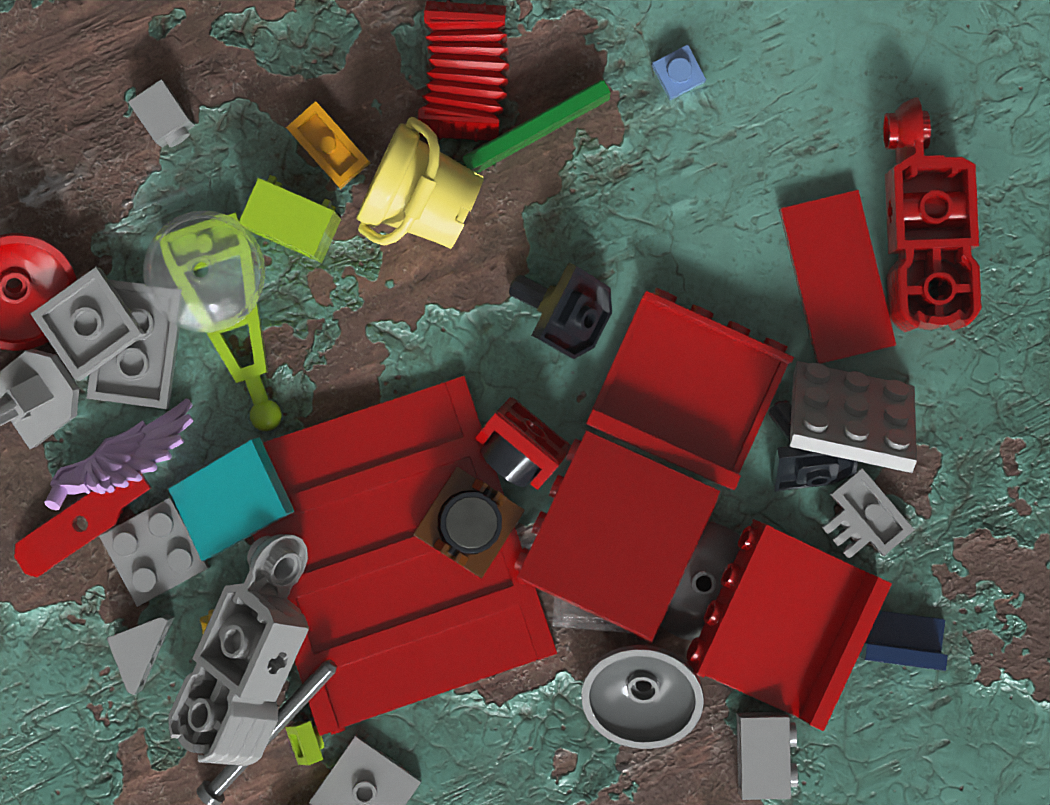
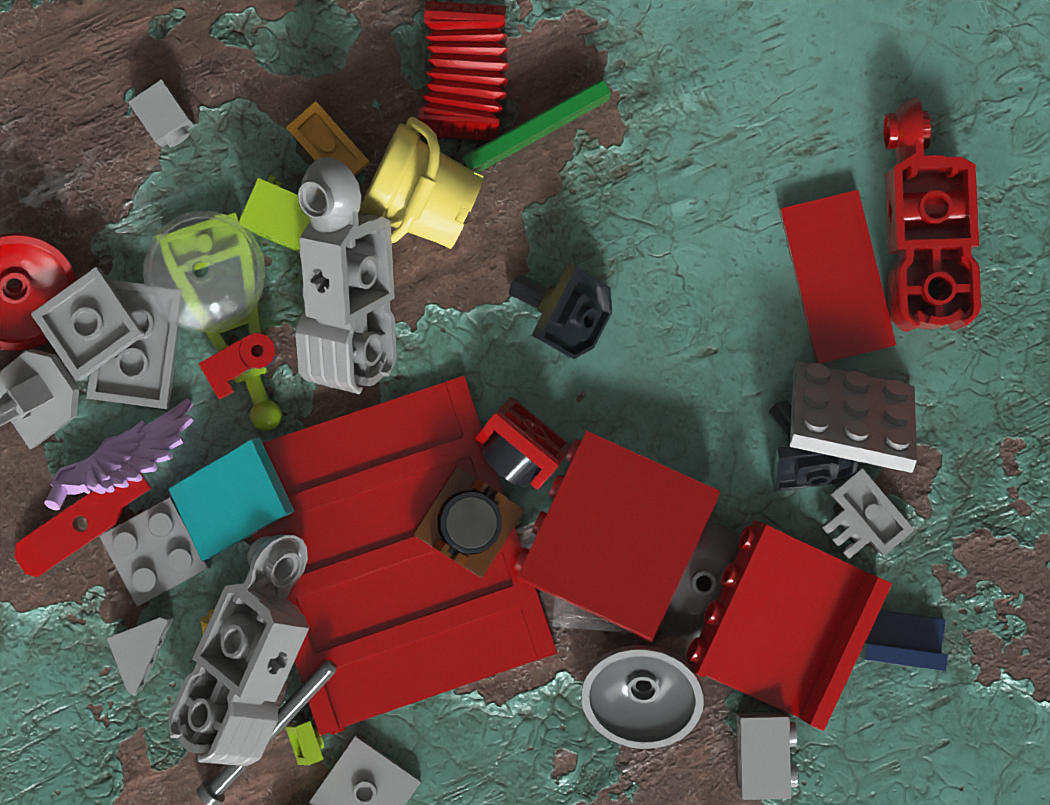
red panel [585,288,794,490] -> none
medium blue plate [651,45,706,100] -> none
none -> red leg [199,333,278,399]
none -> light grey brick [295,157,397,394]

